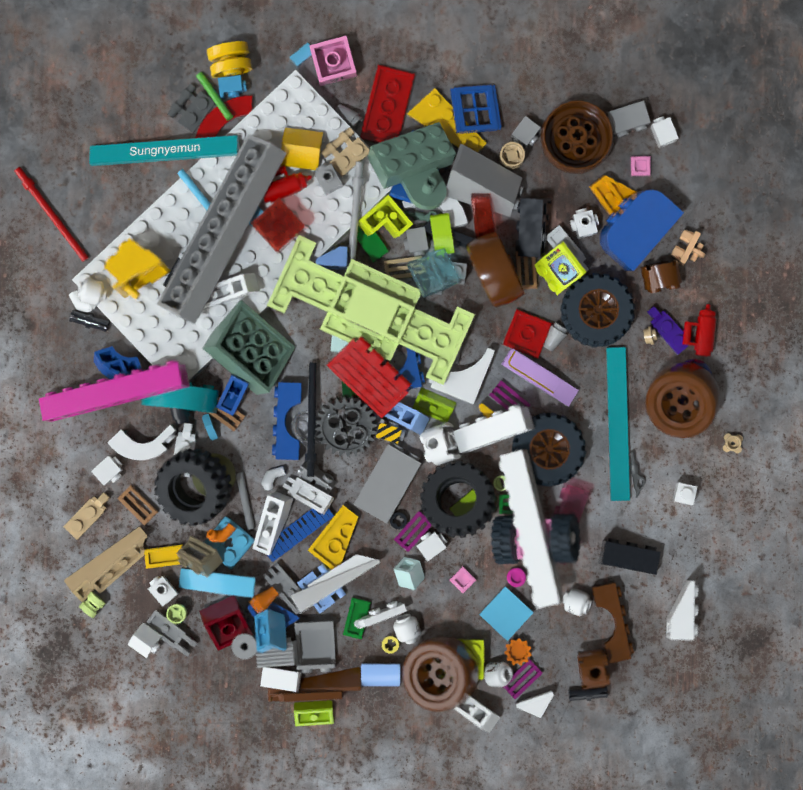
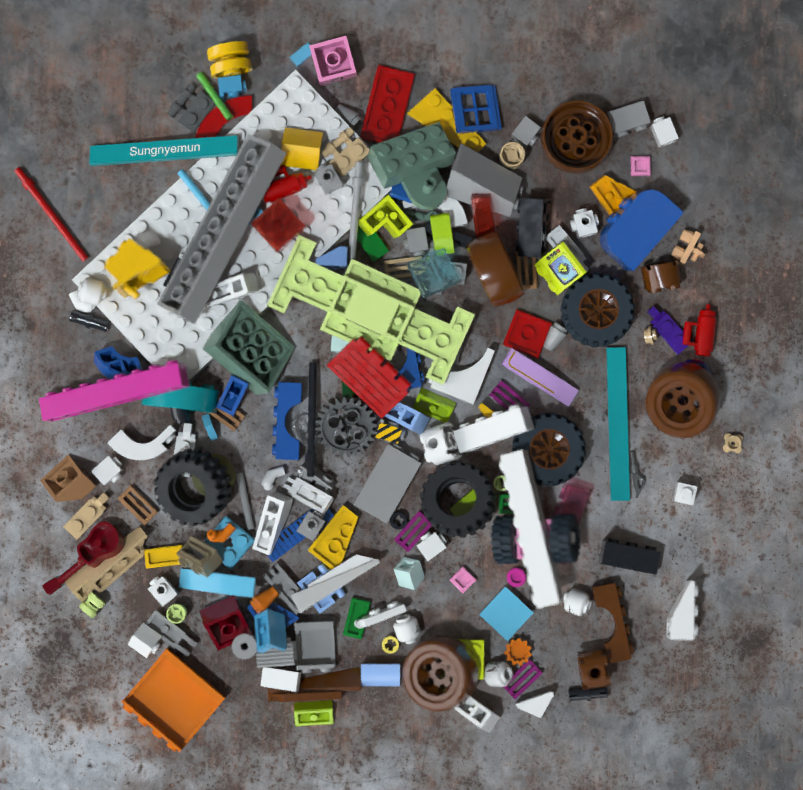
none -> medium nougat slope [40,454,96,502]
none -> dark red piece [42,522,124,595]
none -> orange panel [121,648,226,752]
none -> light grey brick [297,510,326,541]

